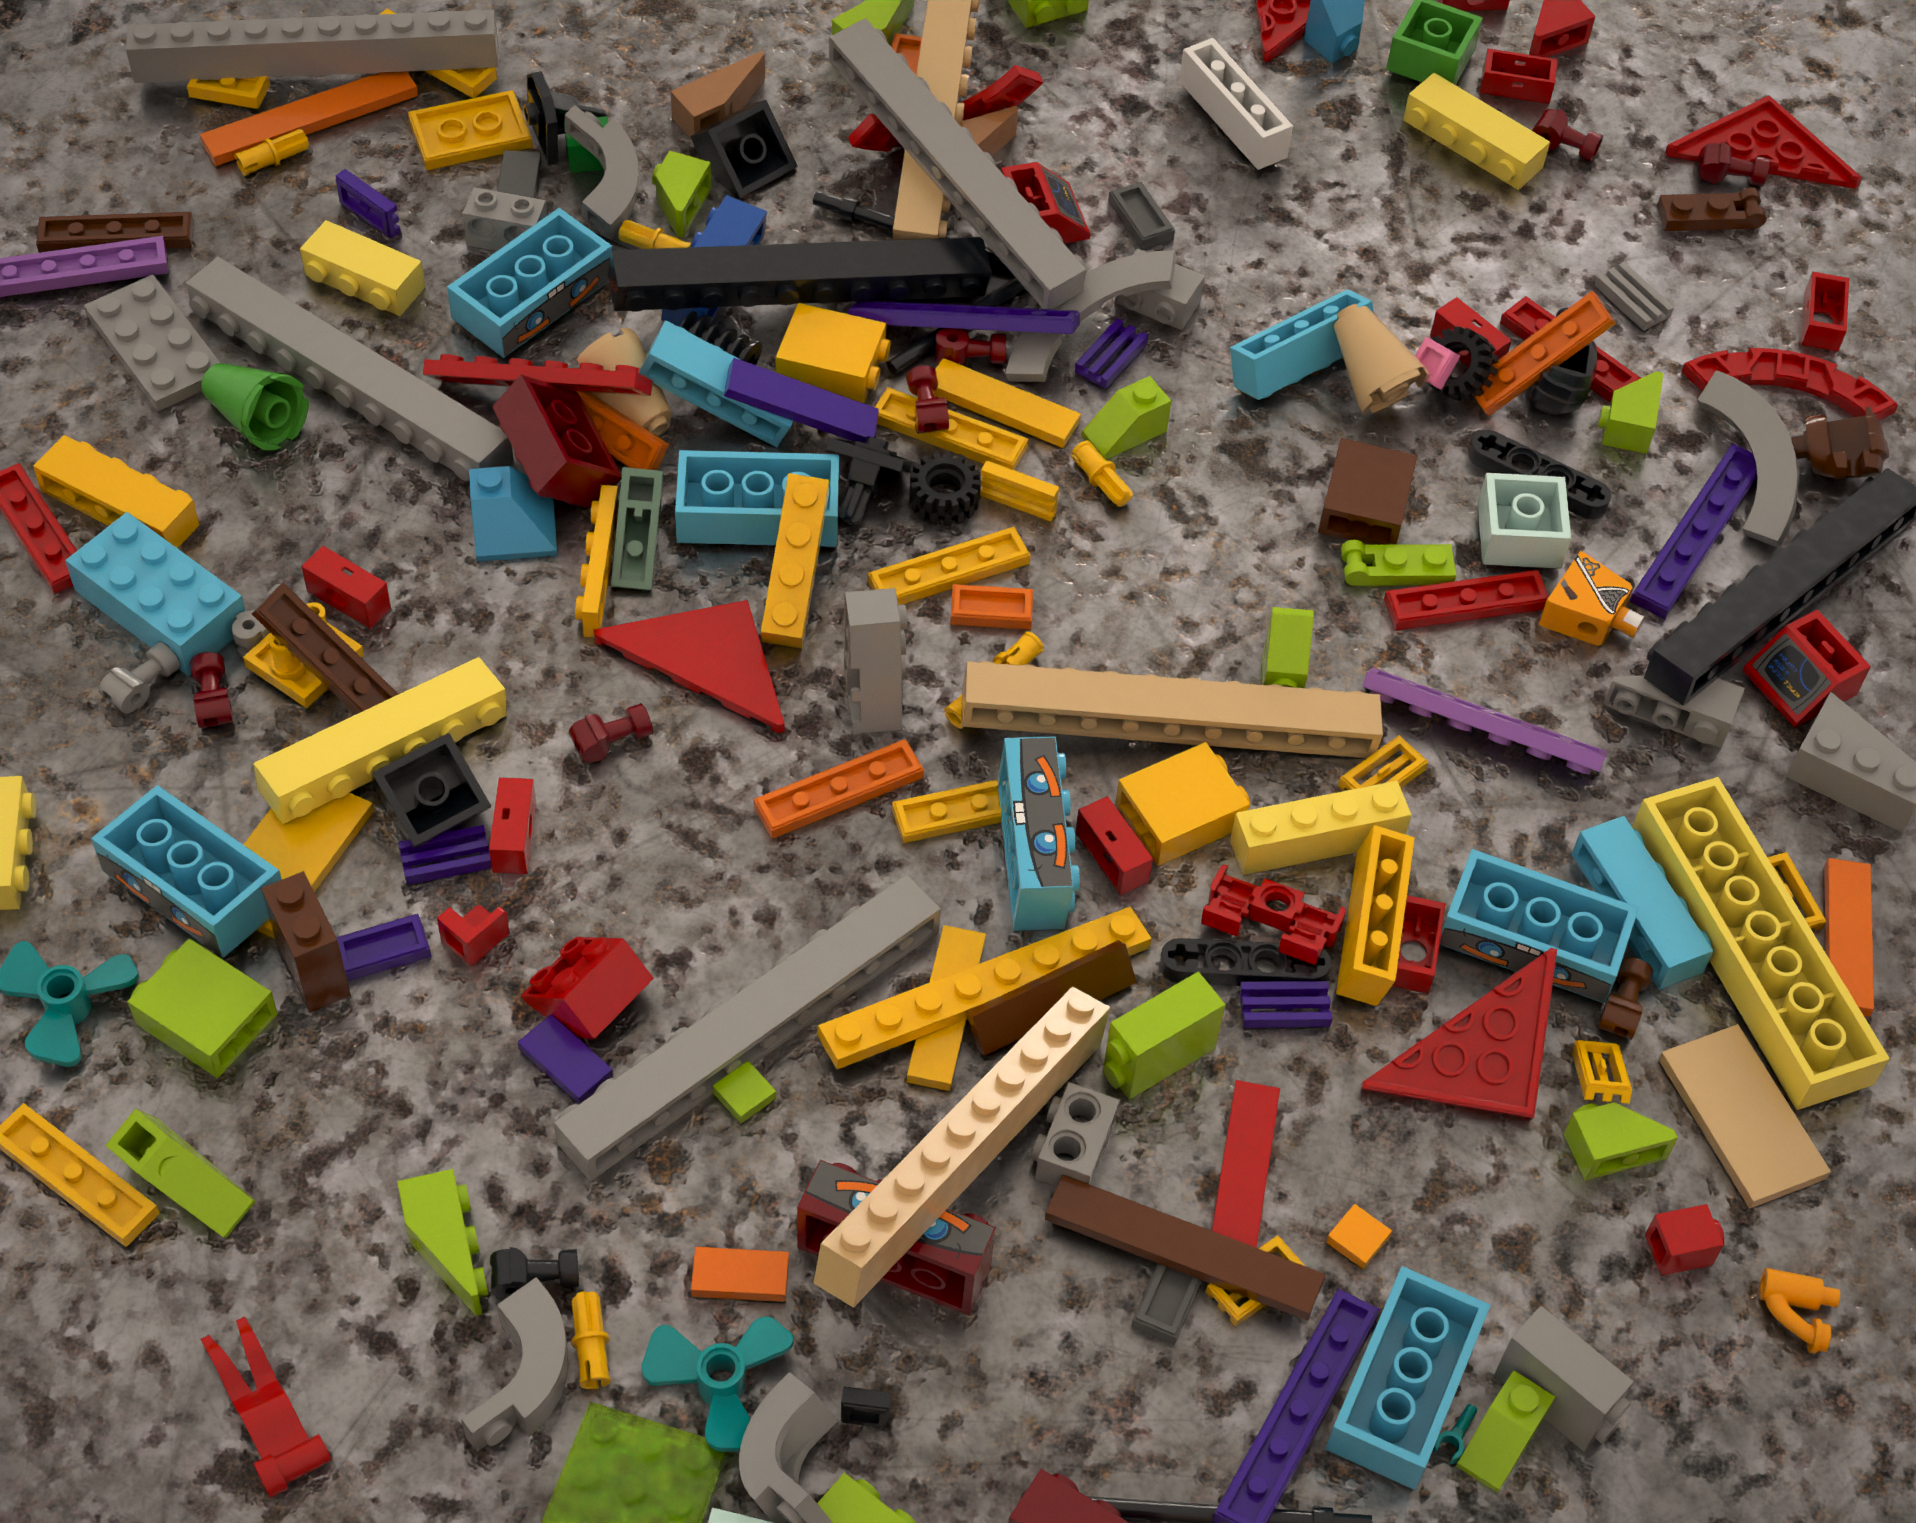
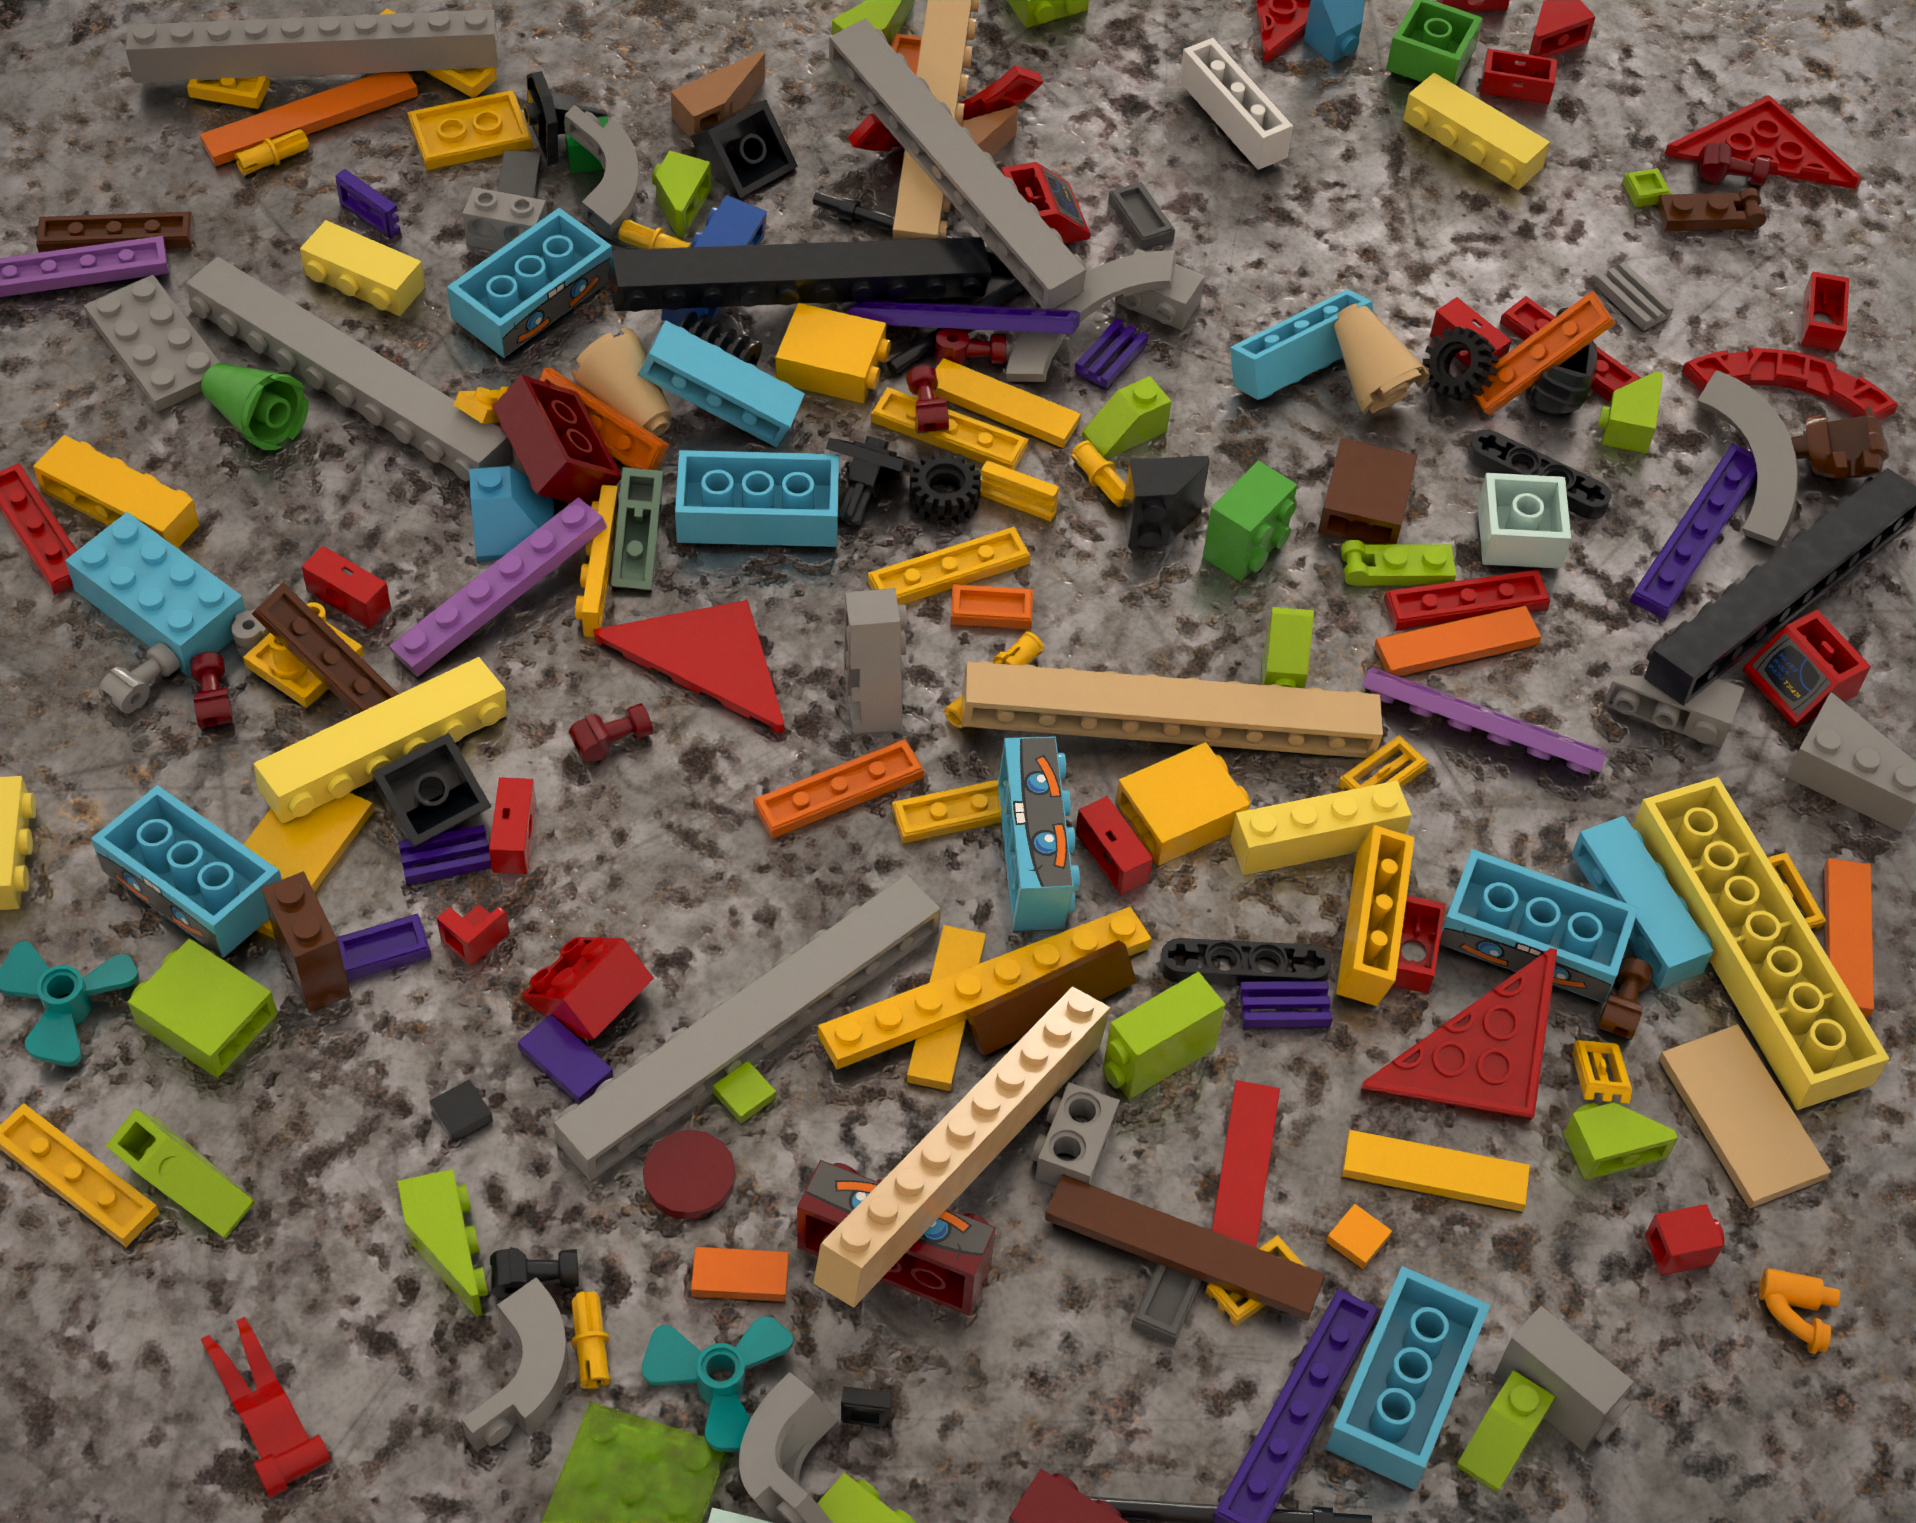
red plate [423,354,653,396] -> none
dark purple tile [724,358,879,442] -> none
yellow brick [761,473,829,649] -> none
red piece [1201,865,1346,965] -> none
bright pink tile [1415,337,1460,390] -> none
teal hand [1433,1404,1478,1464] -> none
dark red leg [1532,109,1604,162] -> none
light orange torso [1539,551,1645,646] -> none
none -> medium lavender plate [389,497,607,677]
none -> black tile [429,1079,493,1143]
none -> yellow plate [454,386,509,424]
none -> dark red tile [643,1130,736,1220]
none -> black slope [1122,456,1210,547]
none -> bright green brick [1202,460,1297,582]
none -> yellow tile [1342,1130,1530,1212]
none -> orange tile [1374,606,1541,676]
none -> lime tile [1622,168,1672,208]

